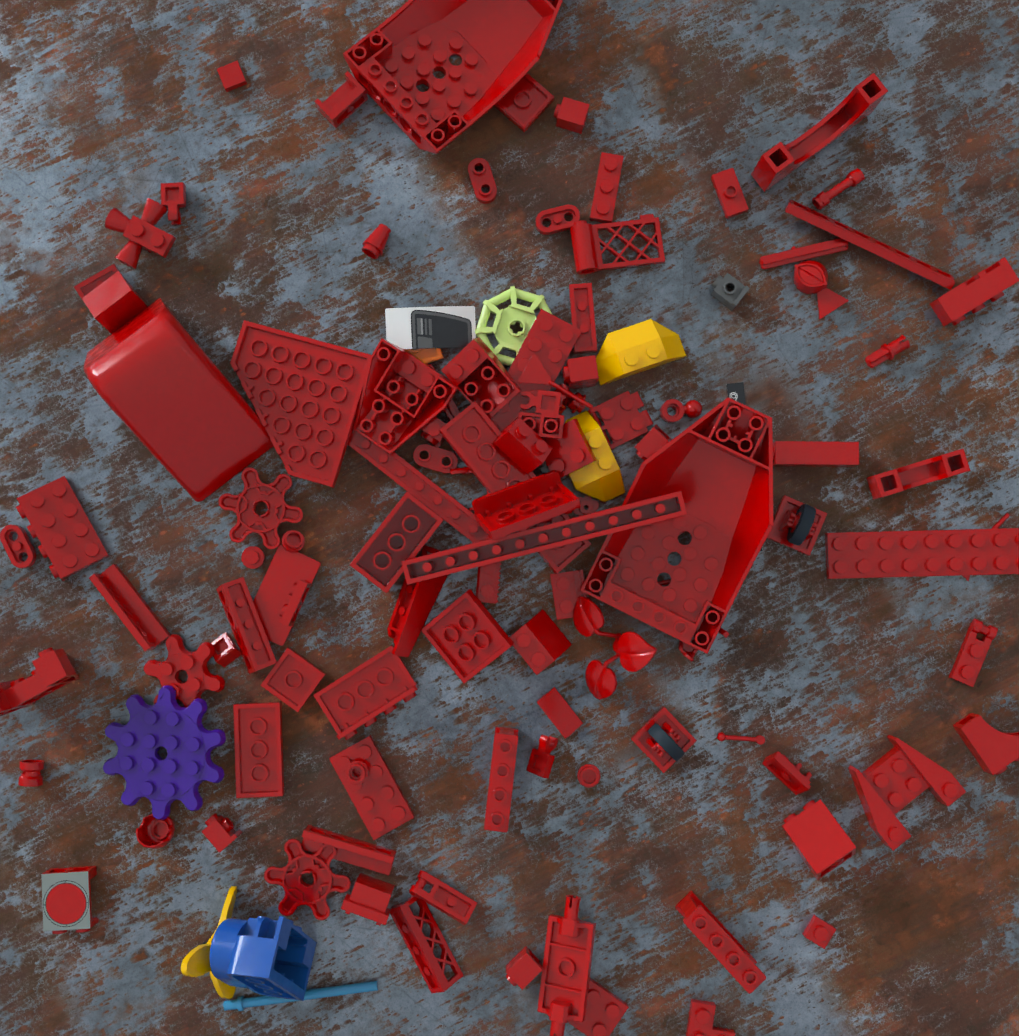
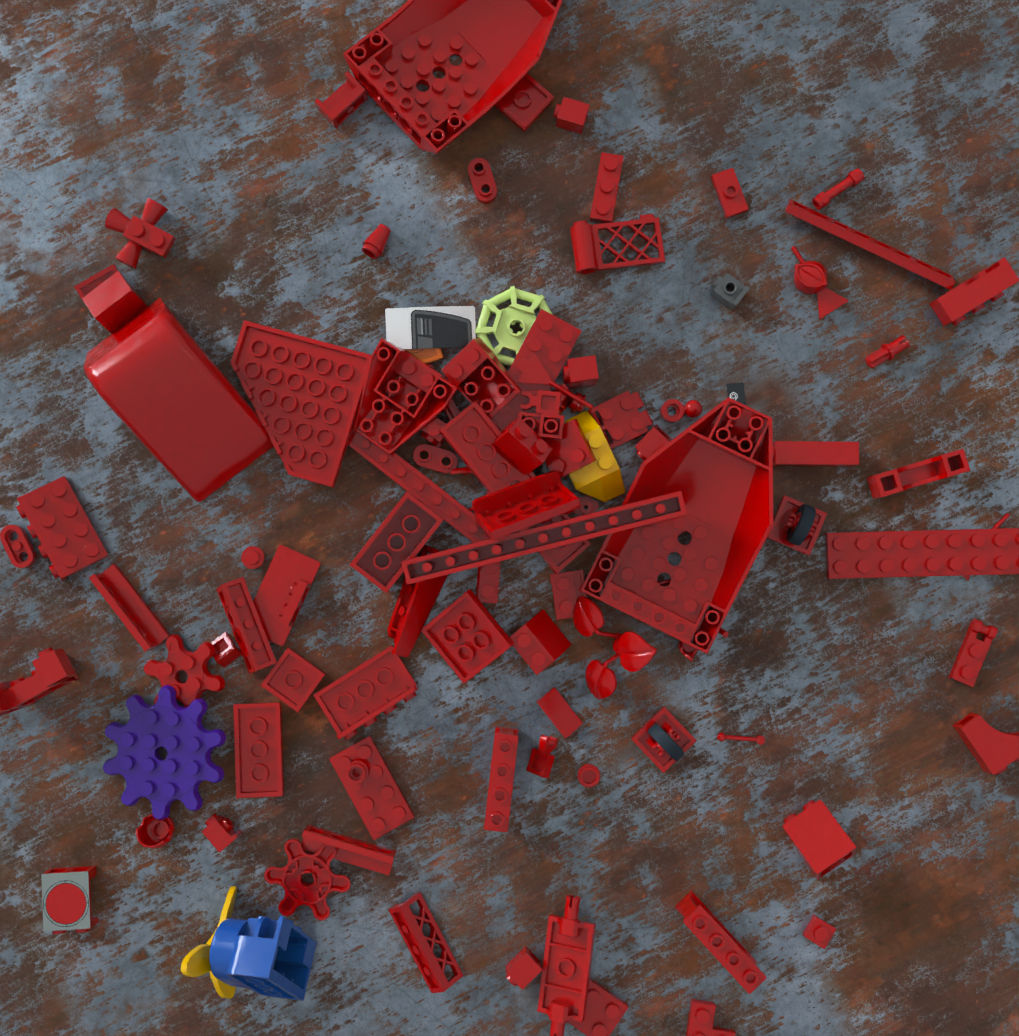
red wheel [18,759,44,787] -> none
red plate [161,182,186,225] -> none
red tile [217,61,247,92] -> none
red plate [219,467,303,549] -> none
dark azure bar [223,981,378,1011] -> none
red plate [281,530,305,553] -> none
red plate [341,873,395,926] -> none
red plate [409,870,477,925] -> none
red plate [535,204,580,235] -> none
red plate [569,283,597,354] -> none
yellow wedge [596,319,686,386] -> none
red arch [751,73,888,192] -> none
red axle [759,238,849,270] -> none
red plate [762,751,812,795] -> none
red wedge [848,735,966,851] -> none

